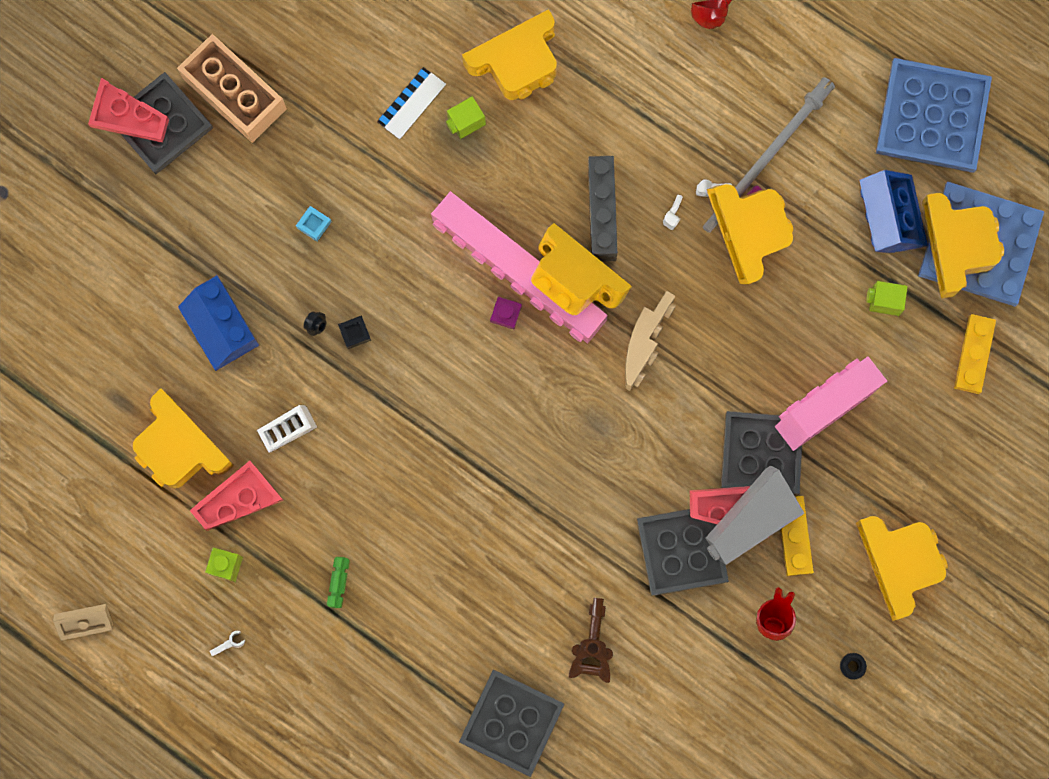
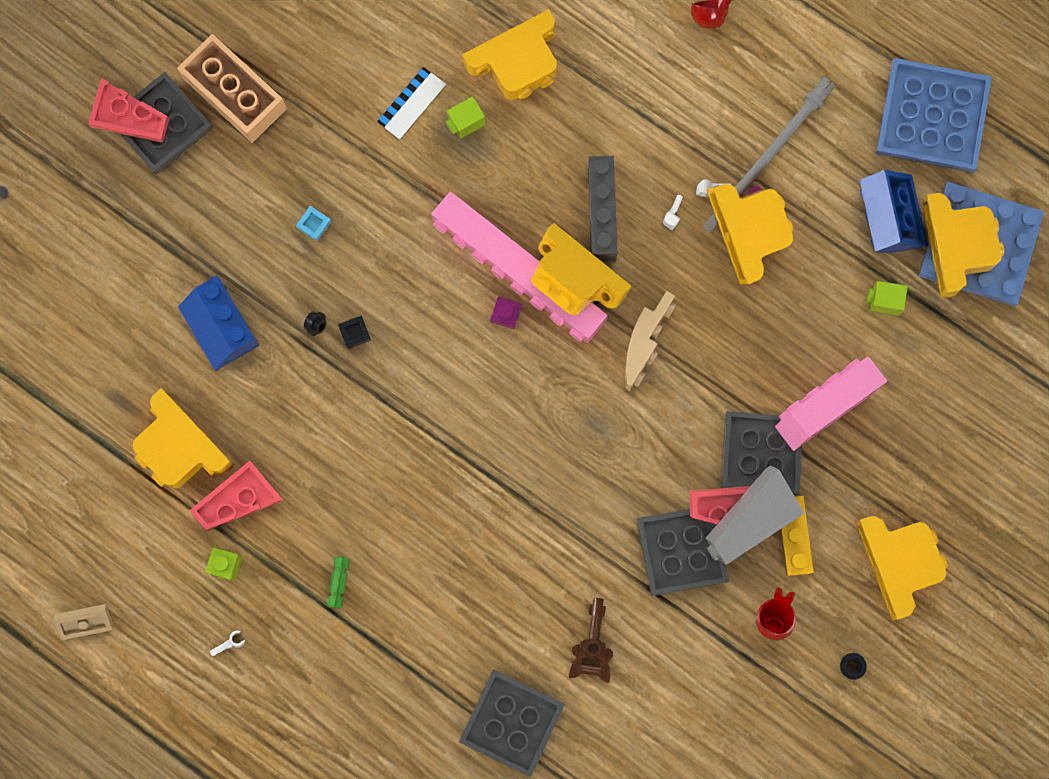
white slope [257,405,317,453] -> none
yellow plate [954,314,996,394] -> none

